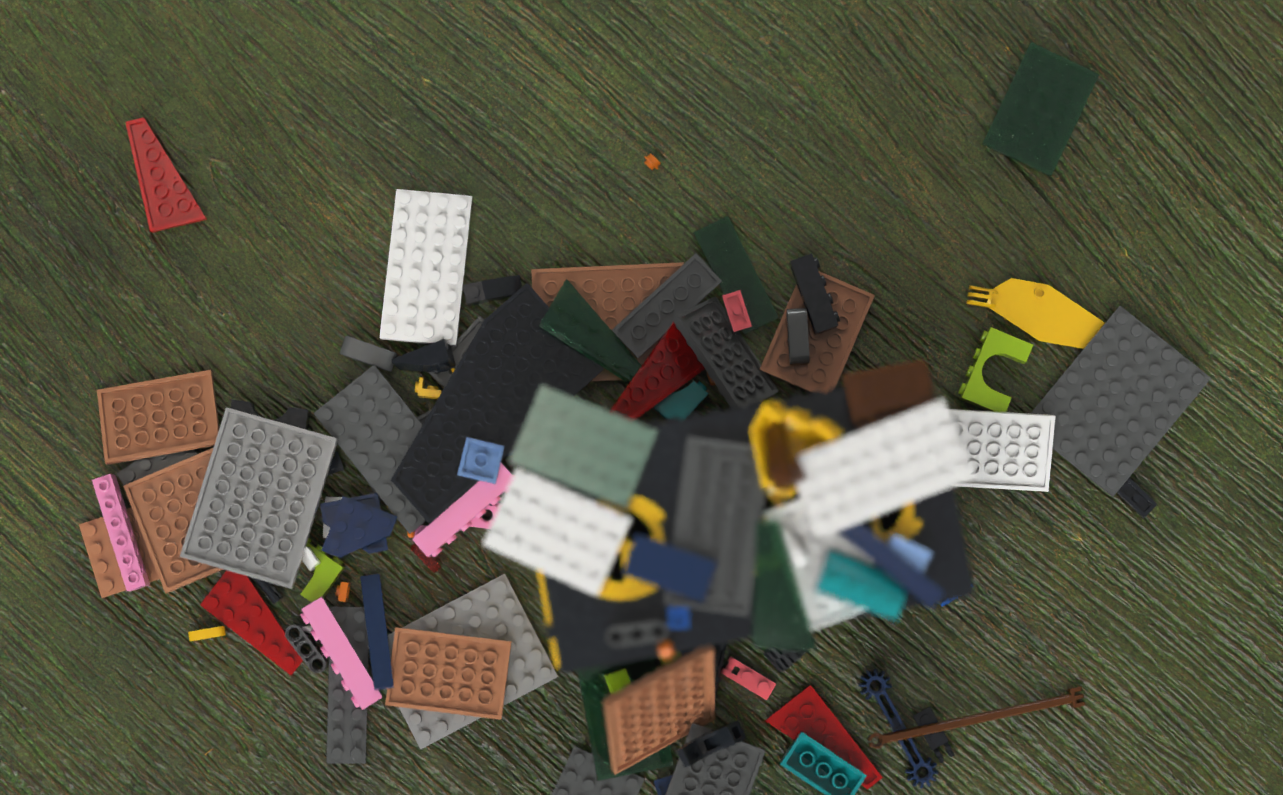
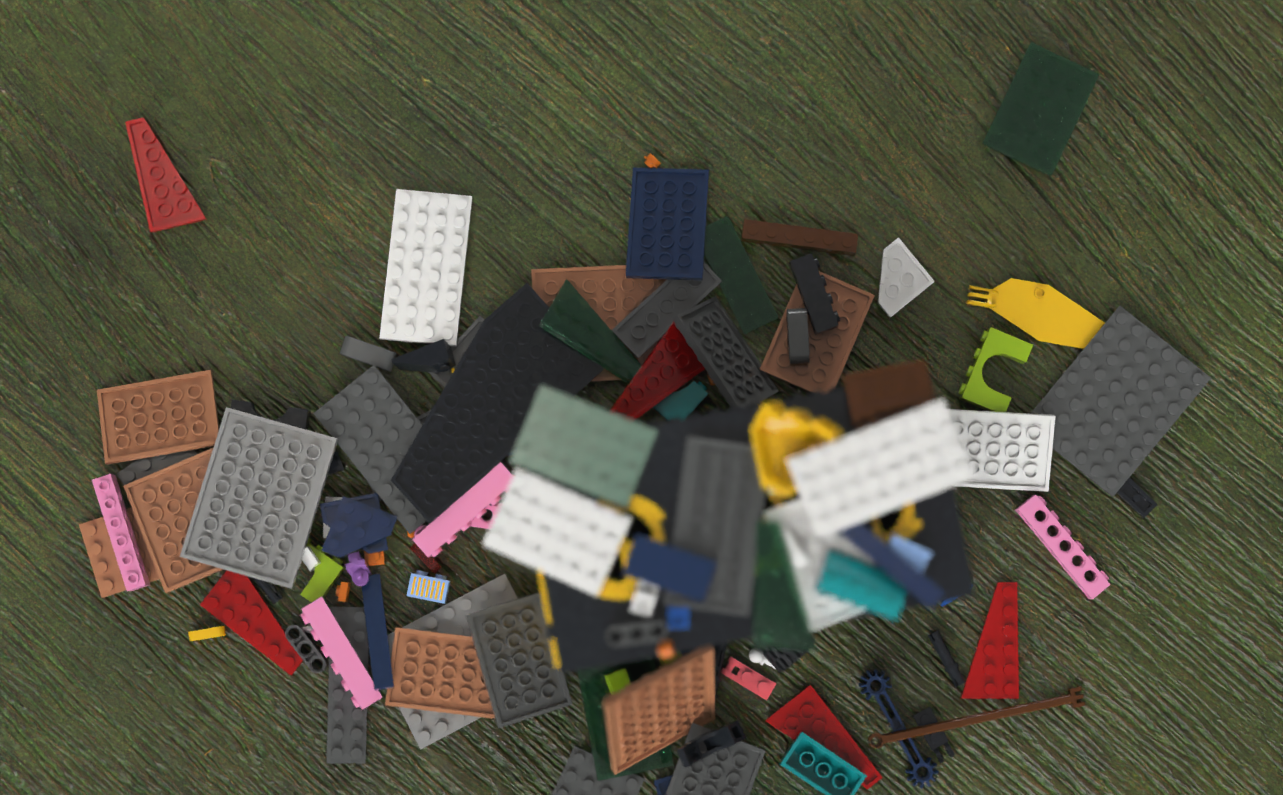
yellow bracket [415,377,442,399] -> none
medium blue tile [457,437,504,484] -> none
black slope [462,275,522,307] -> none
coral plate [722,290,752,333] -> none
reddish brown slope [764,421,807,491] -> none
none -> medium lavender hips [345,552,372,586]
none -> orange plate [364,551,385,566]
none -> light blue brick [407,570,451,604]
none -> dark grey plate [466,592,572,728]
none -> dark blue plate [626,168,709,281]
none -> white slope [630,580,659,617]
none -> reddish brown brick [741,219,858,256]
none -> white bar [749,647,775,669]
none -> white plate [878,237,935,318]
none -> black pin [928,630,966,687]
none -> red wing [960,582,1019,699]
none -> bright pink brick [1015,495,1110,599]

